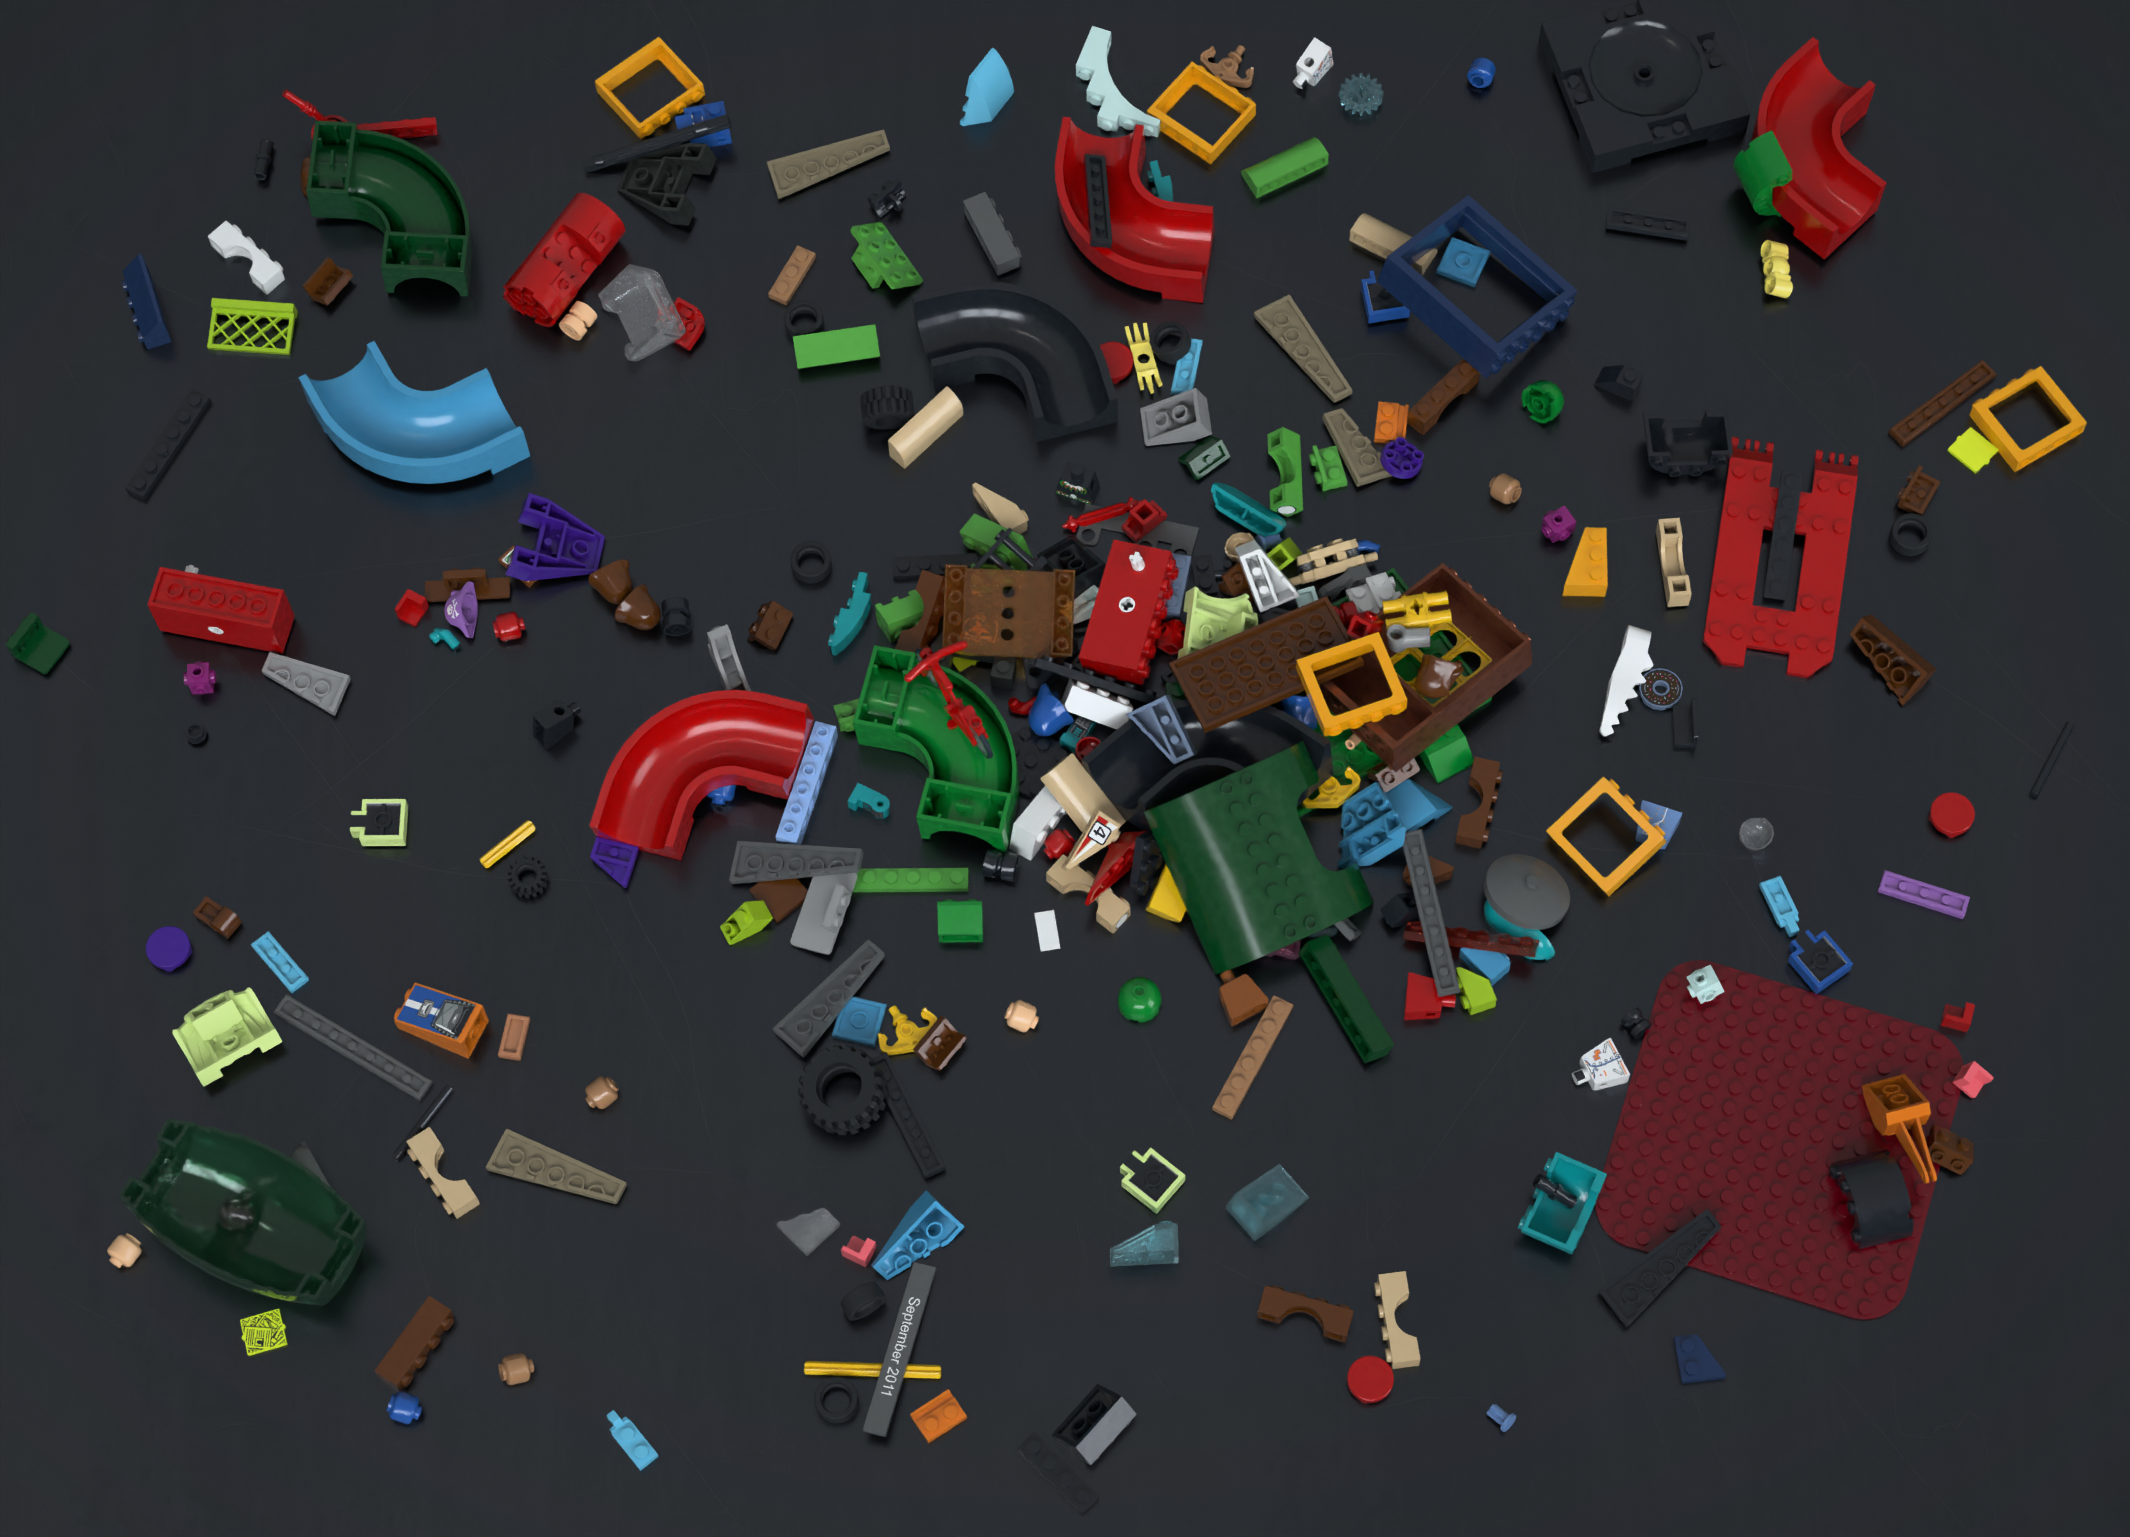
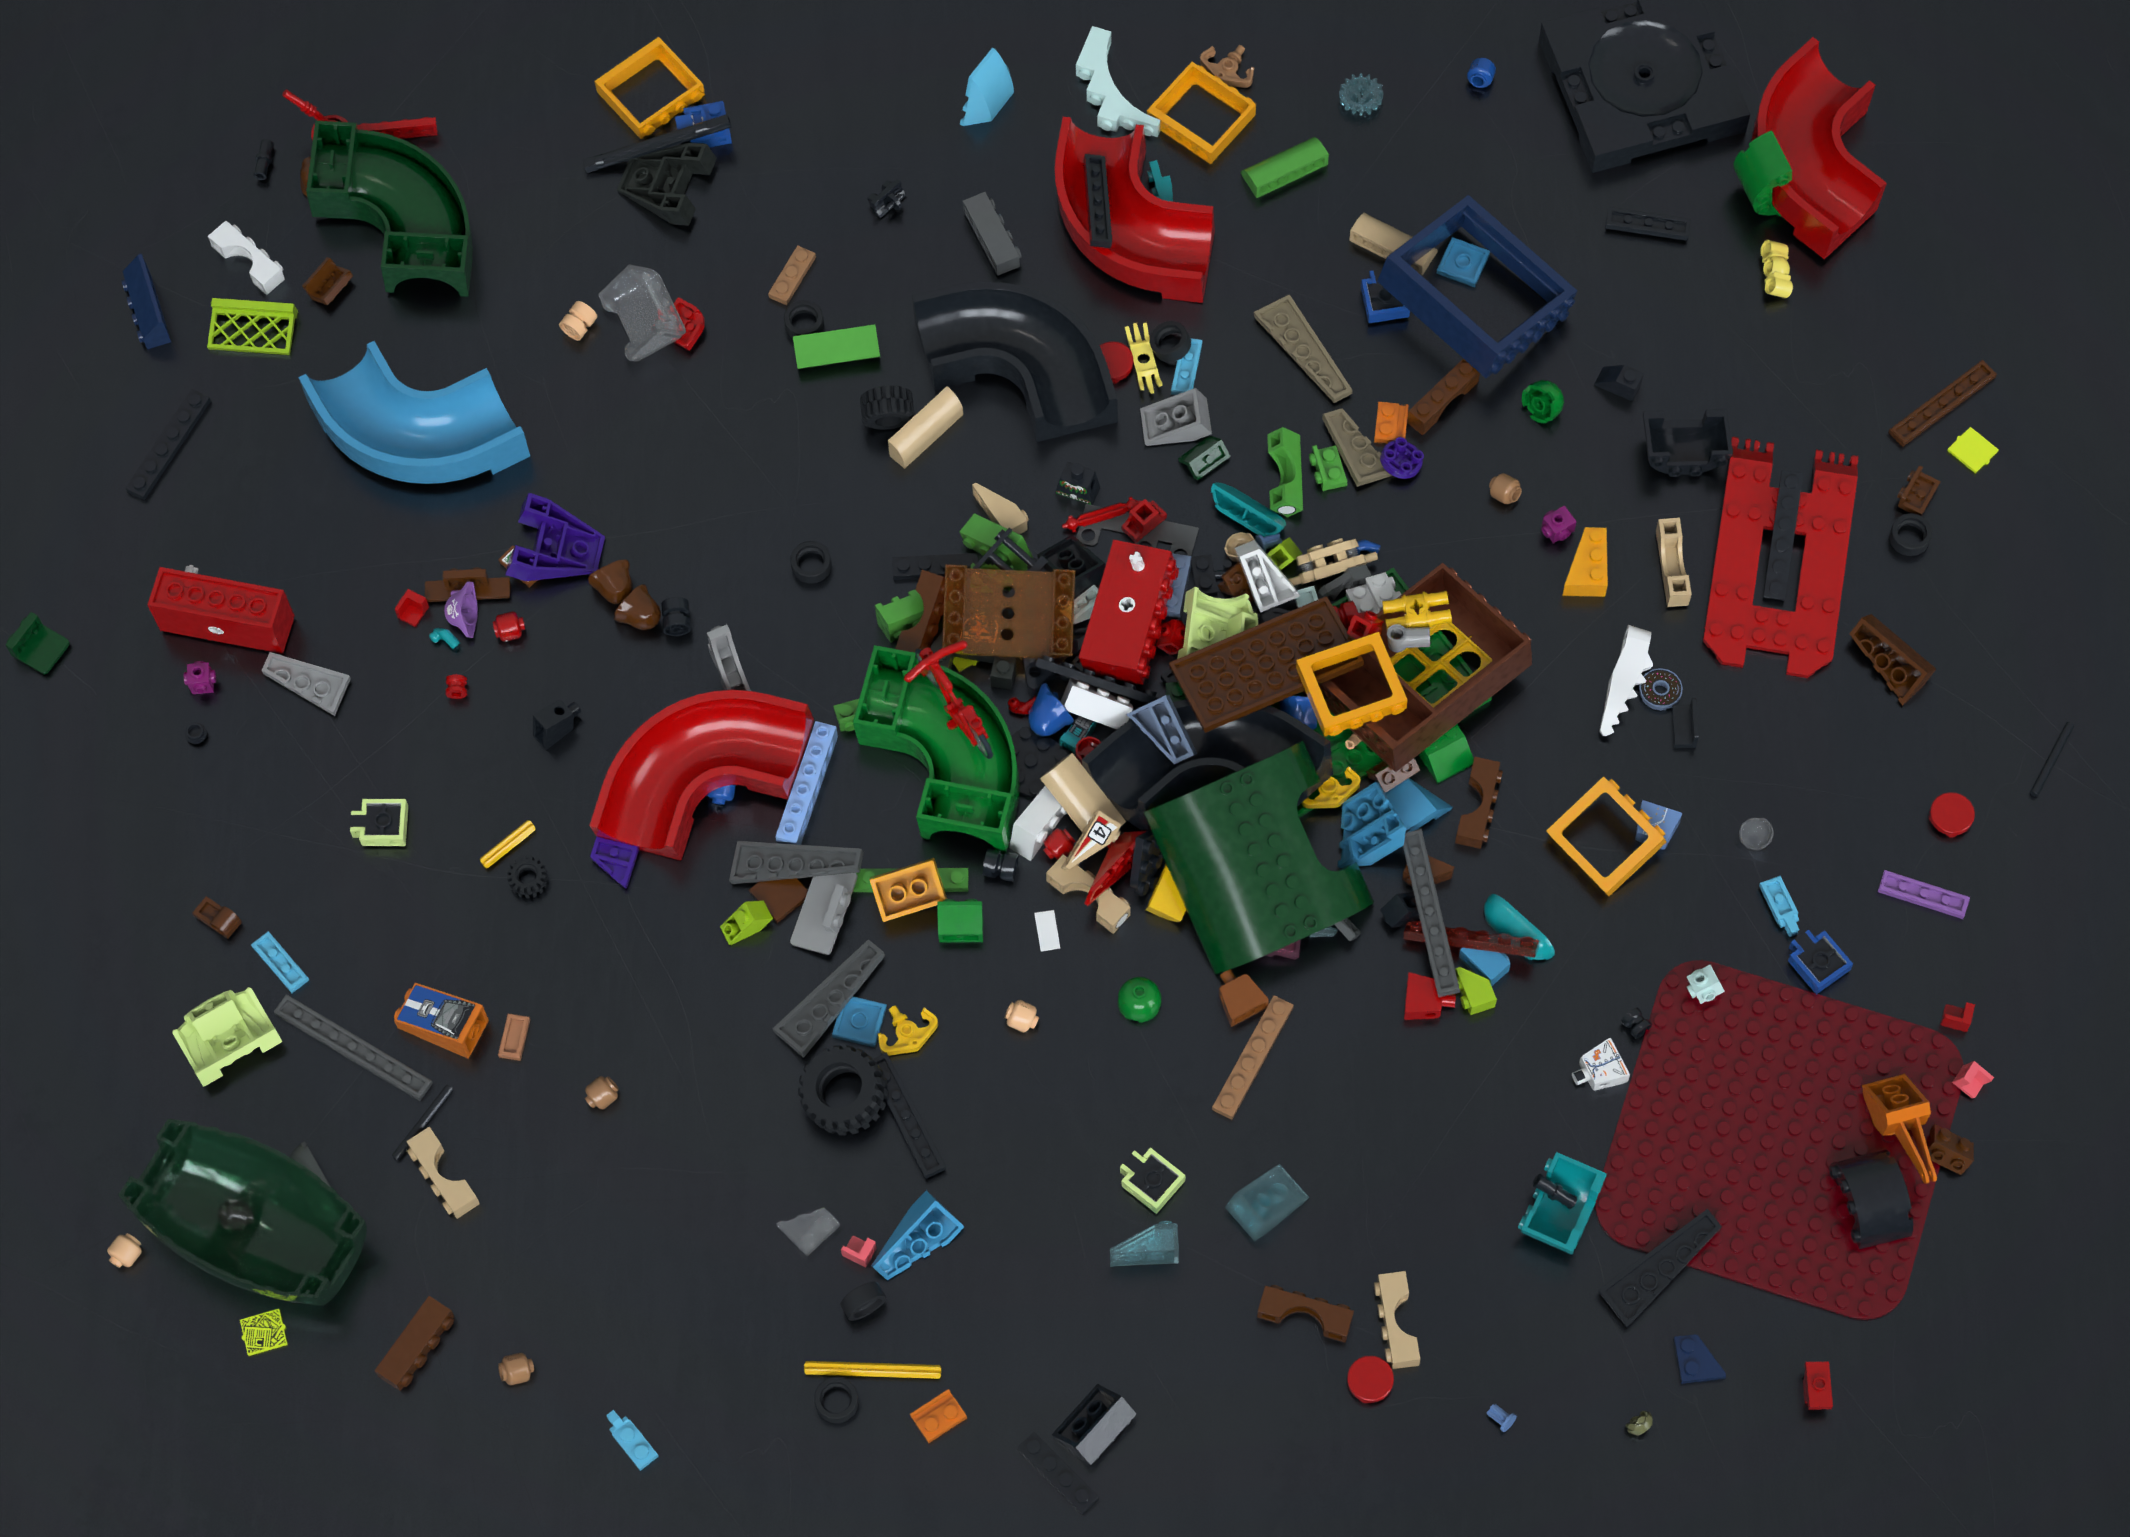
dark purple tile [146,926,192,972] -> none
blue head [386,1391,422,1425] -> none
dark tan wing [486,1129,627,1204] -> none
red cylinder [503,193,625,327] -> none
reddish brown bracket [747,600,794,651] -> none
dark tan wing [767,129,890,199] -> none
teal slope [828,572,872,655] -> none
teal leg [848,783,890,819] -> none
bright green bracket [850,222,923,289] -> none
dark grey tile [863,1262,936,1437] -> none
reddish brown bracket [913,1016,967,1071] -> none
white torso [1293,37,1333,89] -> none
dark green brick [1299,935,1394,1063] -> none
reddish brown piece [1413,654,1464,698] -> none
dark grey dish [1483,854,1570,930] -> none
light orange piece [1969,366,2087,472] -> none
none -> red wheel [445,674,467,699]
none -> light orange brick [870,858,947,922]
none -> olive plate [1626,1411,1653,1436]
none -> red brick [1803,1362,1833,1410]

